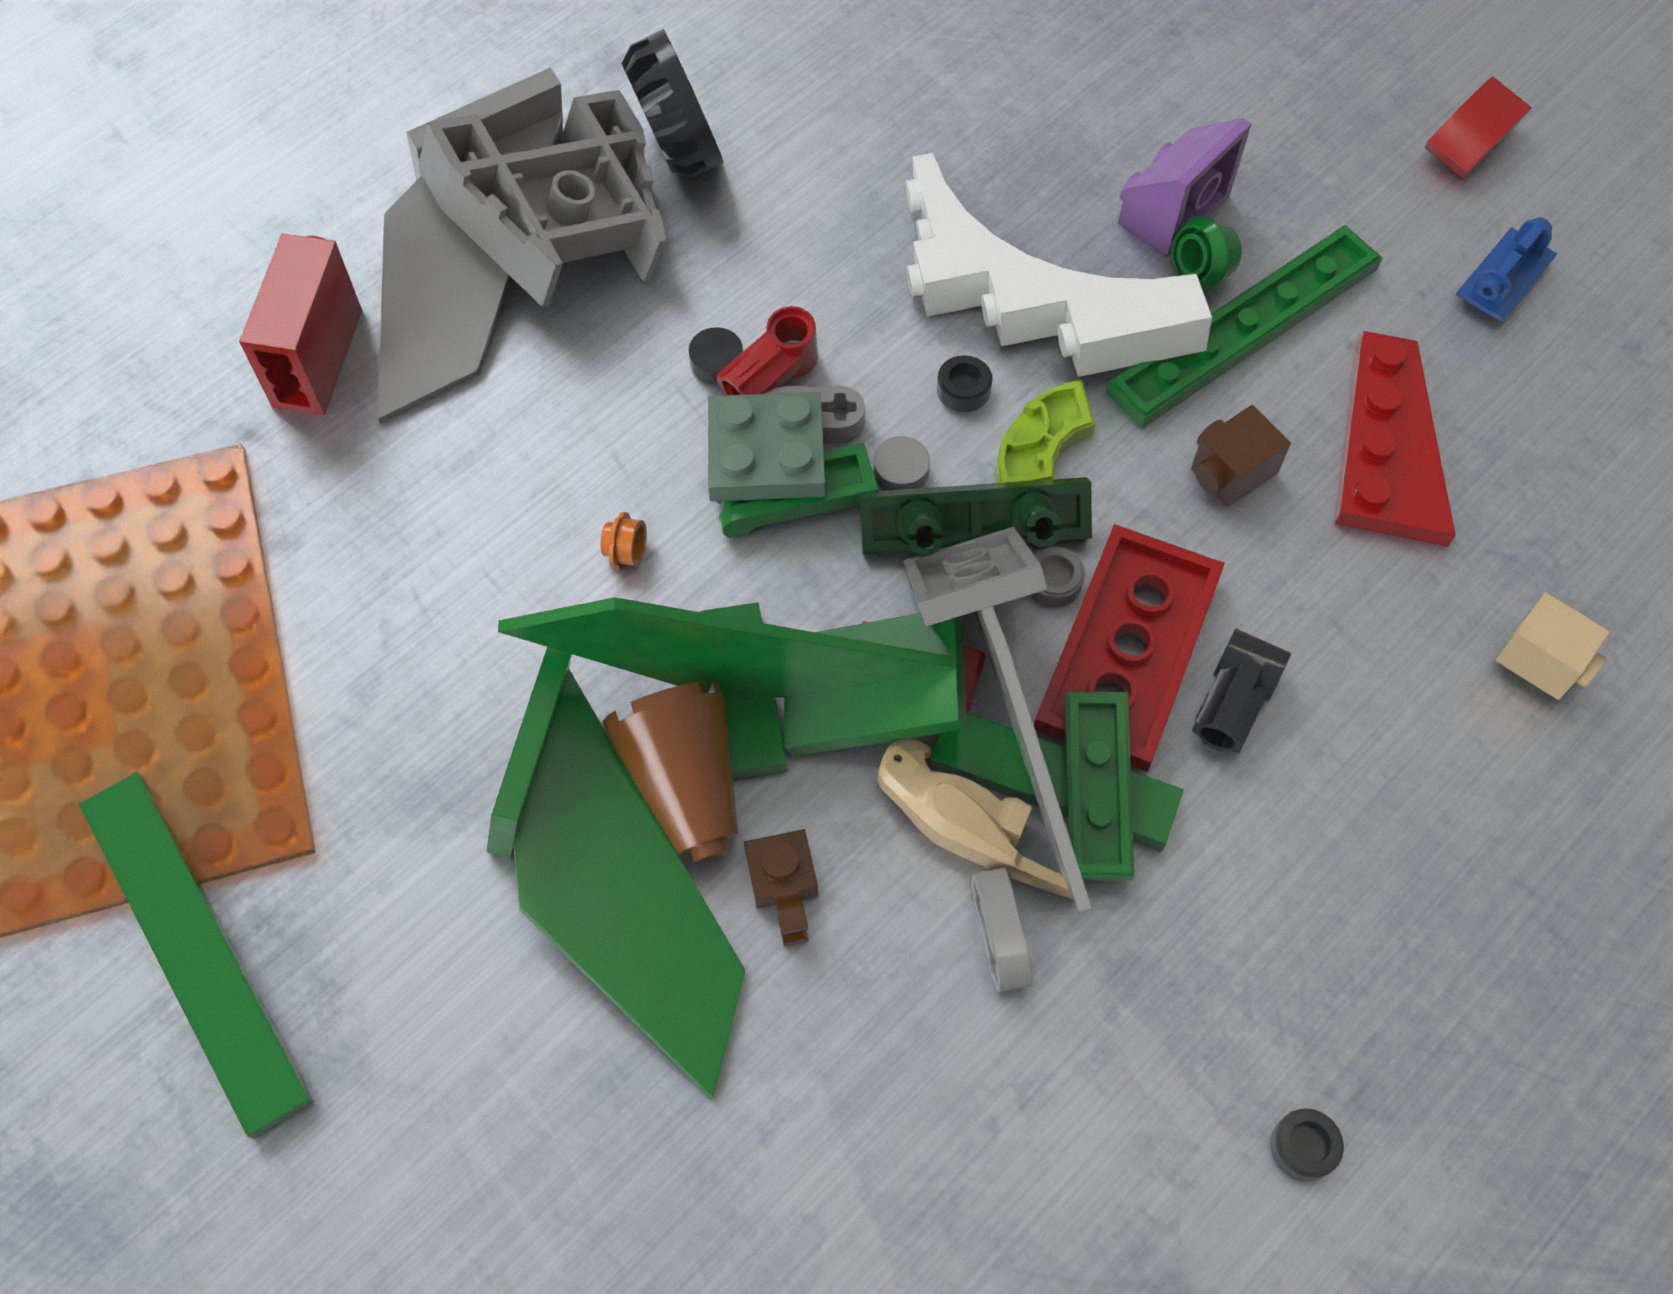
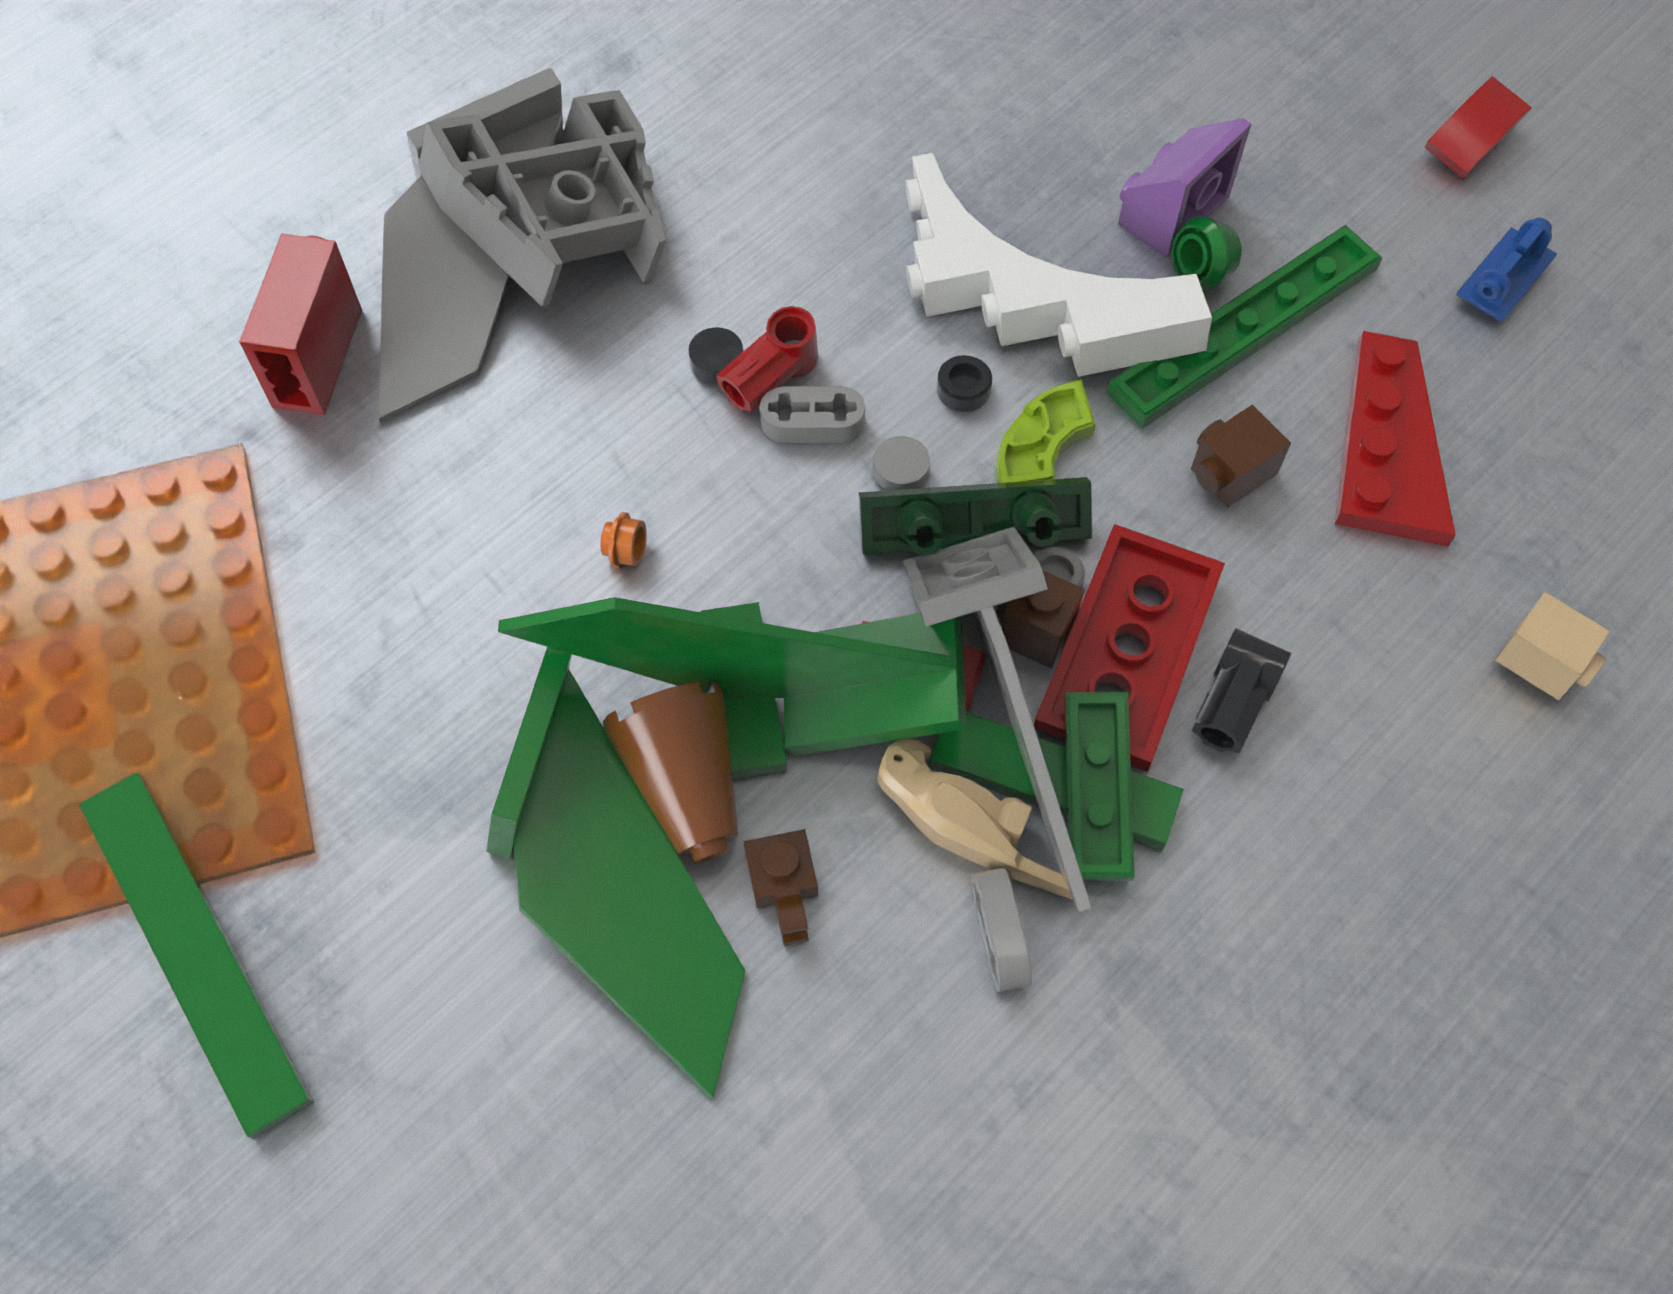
black gear [621,29,724,178] -> none
sand green plate [708,392,825,501] -> none
green plate [716,443,878,537] -> none
black tile [1270,1108,1344,1182] -> none
none -> reddish brown brick [996,571,1085,669]

